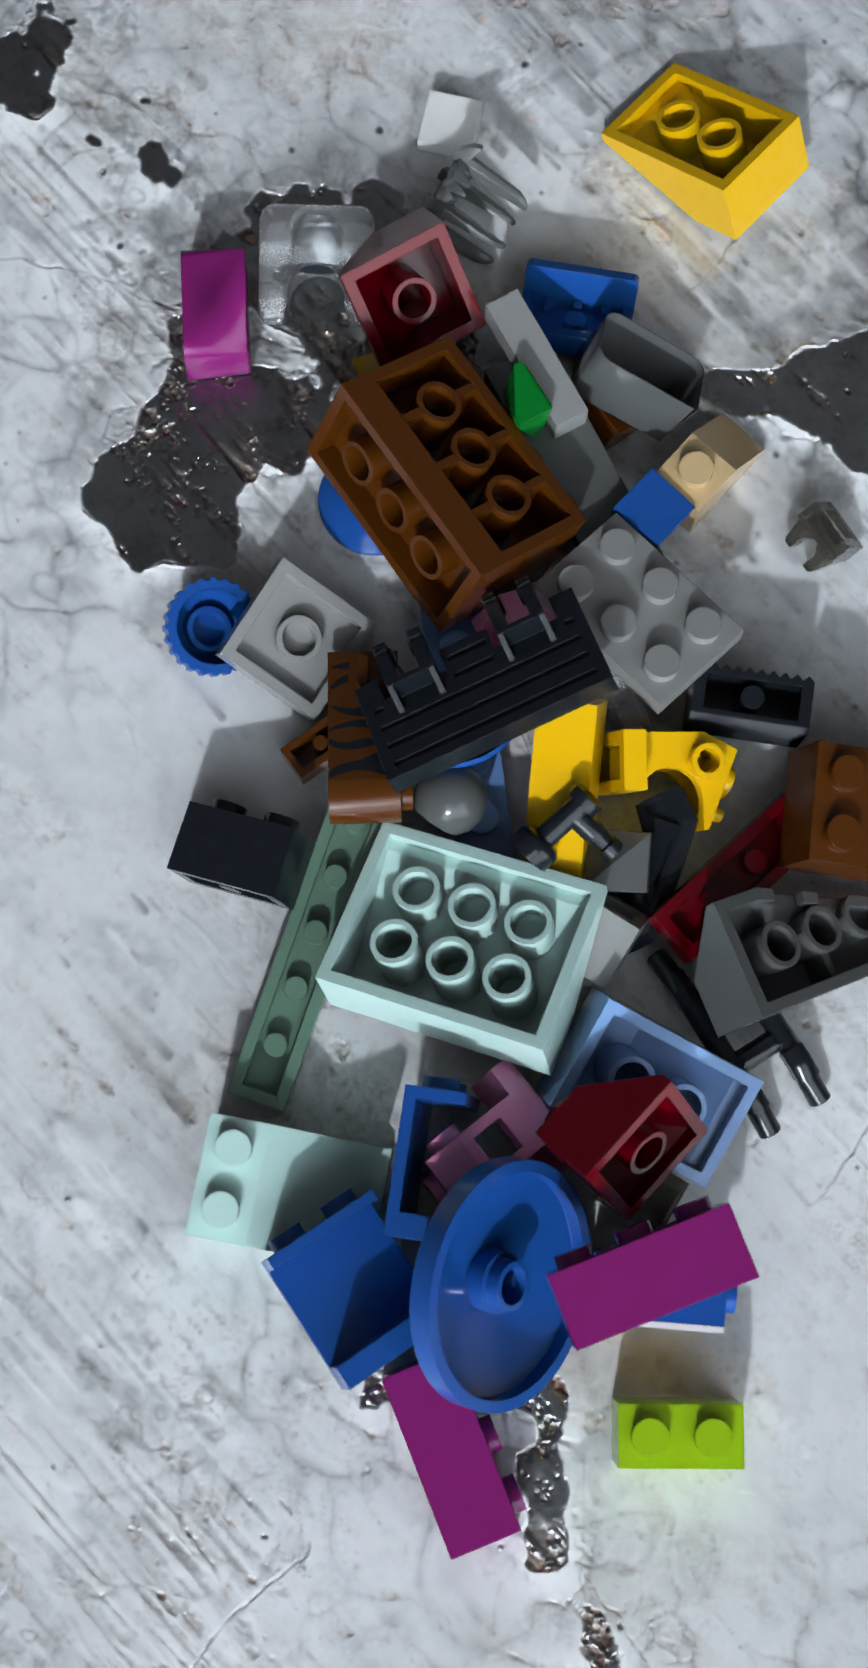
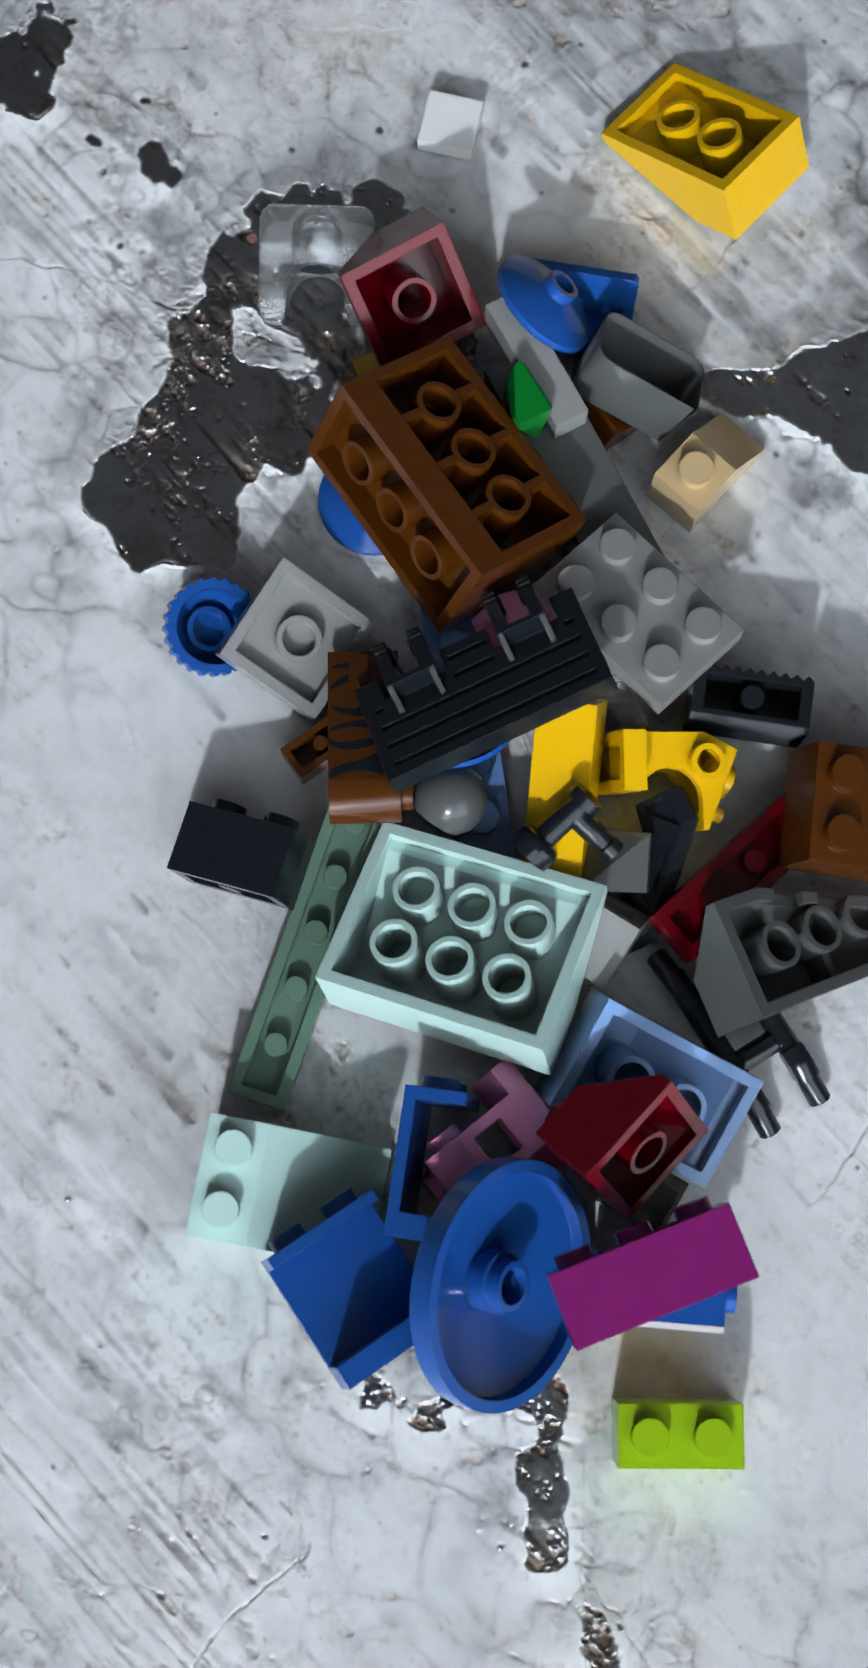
magenta piece [180,249,251,381] -> none
magenta brick [381,1360,527,1560] -> none
dark grey piece [423,143,528,265] -> none
blue tile [610,468,695,549] -> none
clear smoke tile [785,501,864,572] -> none
none -> blue dish [497,255,591,353]

